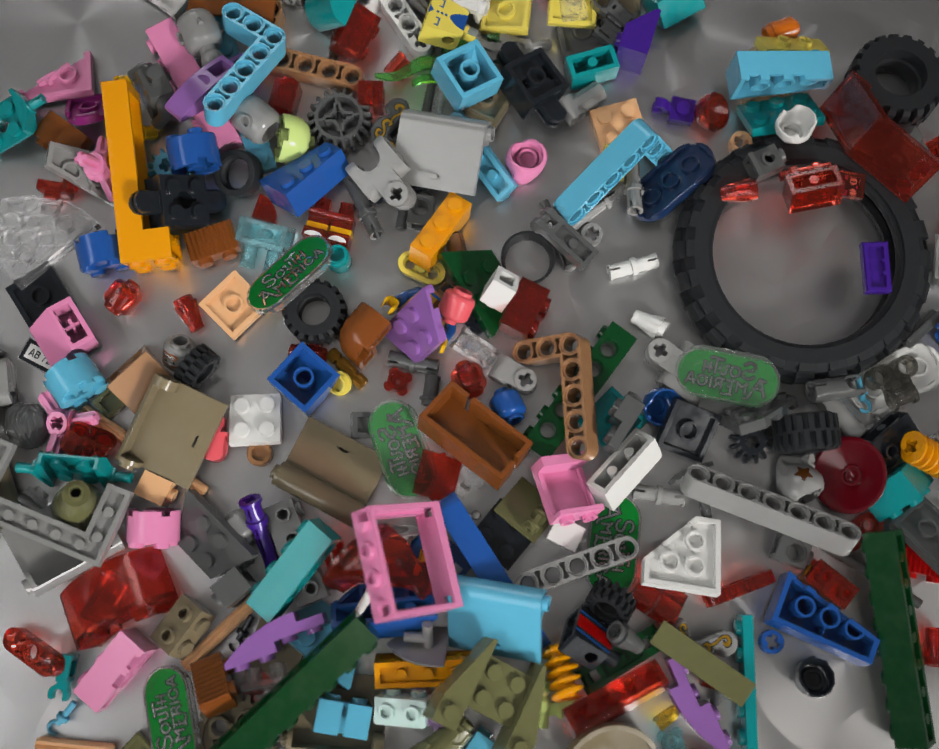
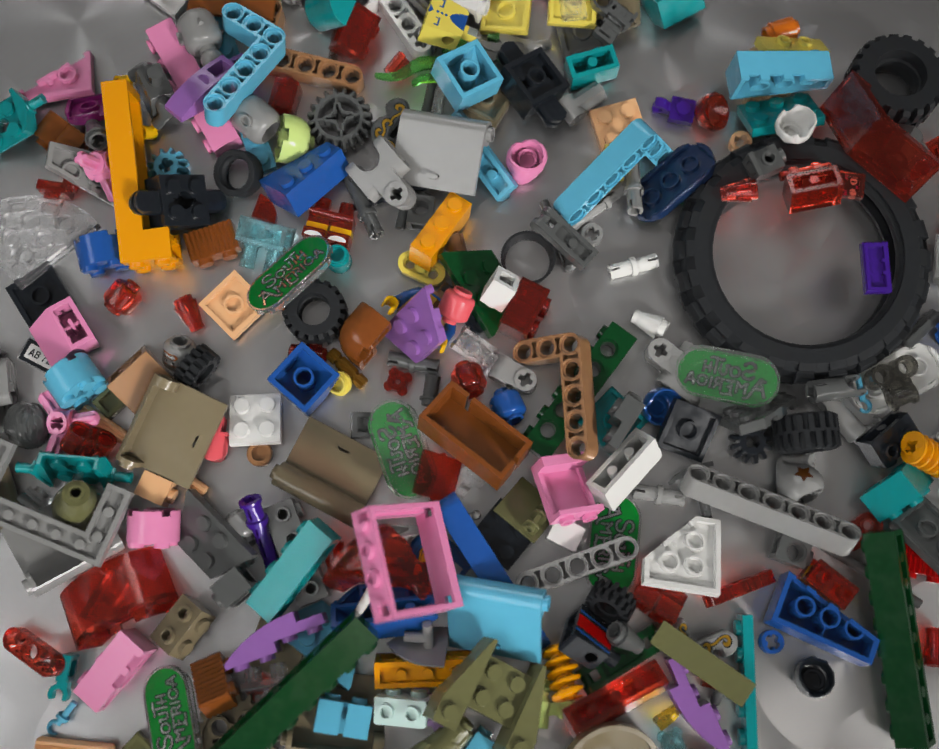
blue brick [165,127,222,175] -> none
light nougat axle [181,594,254,672] -> none
black hand [229,615,255,652] -> none
clear red bracket [357,80,385,116] -> none
dark purple slope [614,9,661,75] -> none
dark red hat [814,436,887,514] -> none
none -> dark grey cone [85,119,108,151]

